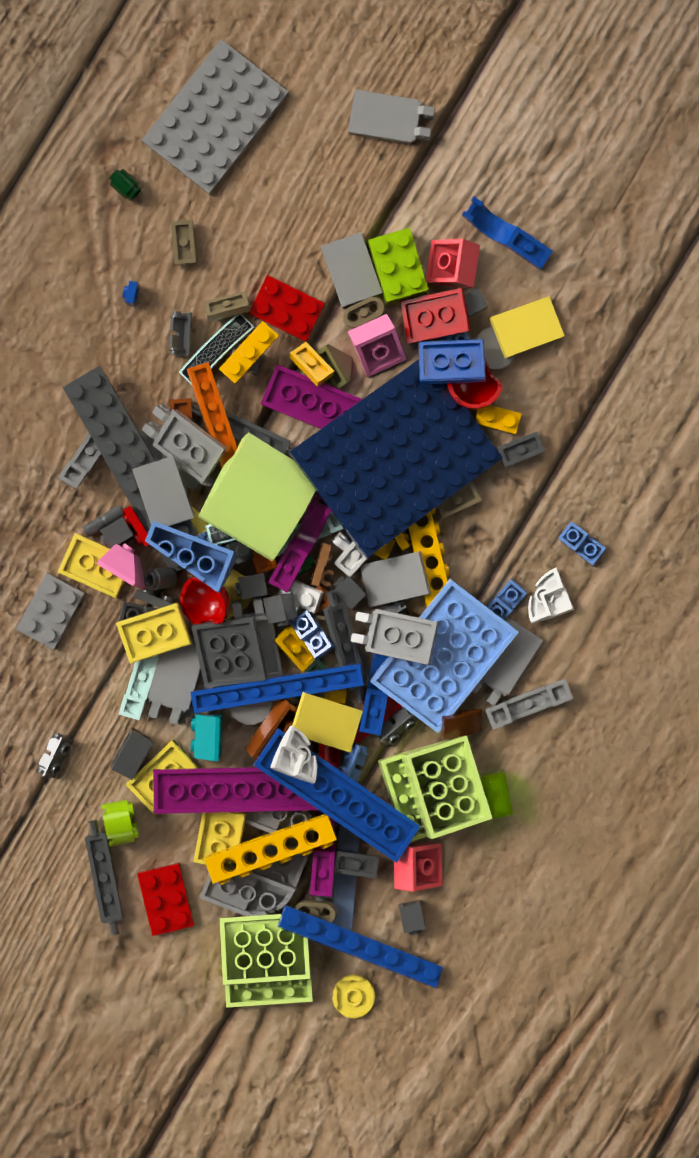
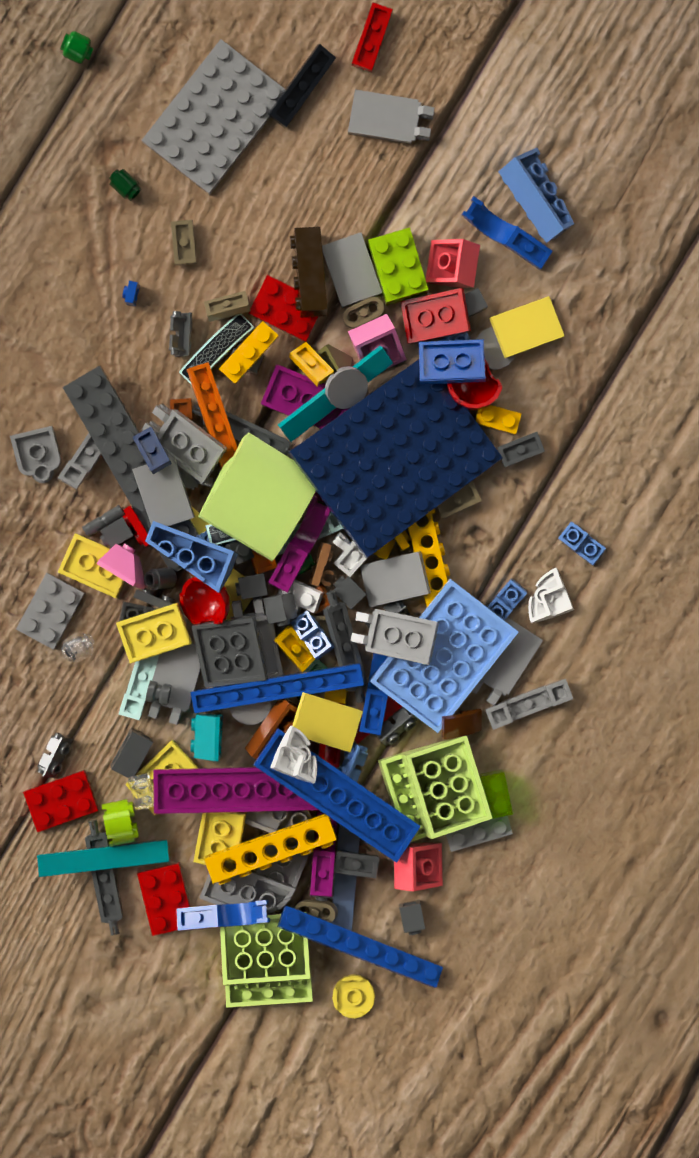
none -> light grey plate [10,426,61,483]
none -> red plate [23,770,99,832]
none -> teal tile [37,840,169,877]
none -> green head [60,31,94,64]
none -> clear head [61,631,95,663]
none -> clear bracket [128,773,154,810]
none -> dark blue plate [133,427,172,474]
none -> dark grey wheel [146,680,172,706]
none -> piece [177,900,270,931]
none -> black plate [268,44,336,128]
none -> teal tile [278,345,393,442]
none -> dark brown brick [290,227,328,318]
none -> light grey tile [325,366,368,409]
none -> red plate [352,2,393,73]
none -> light grey plate [446,813,513,852]
none -> medium blue wedge [498,148,574,243]

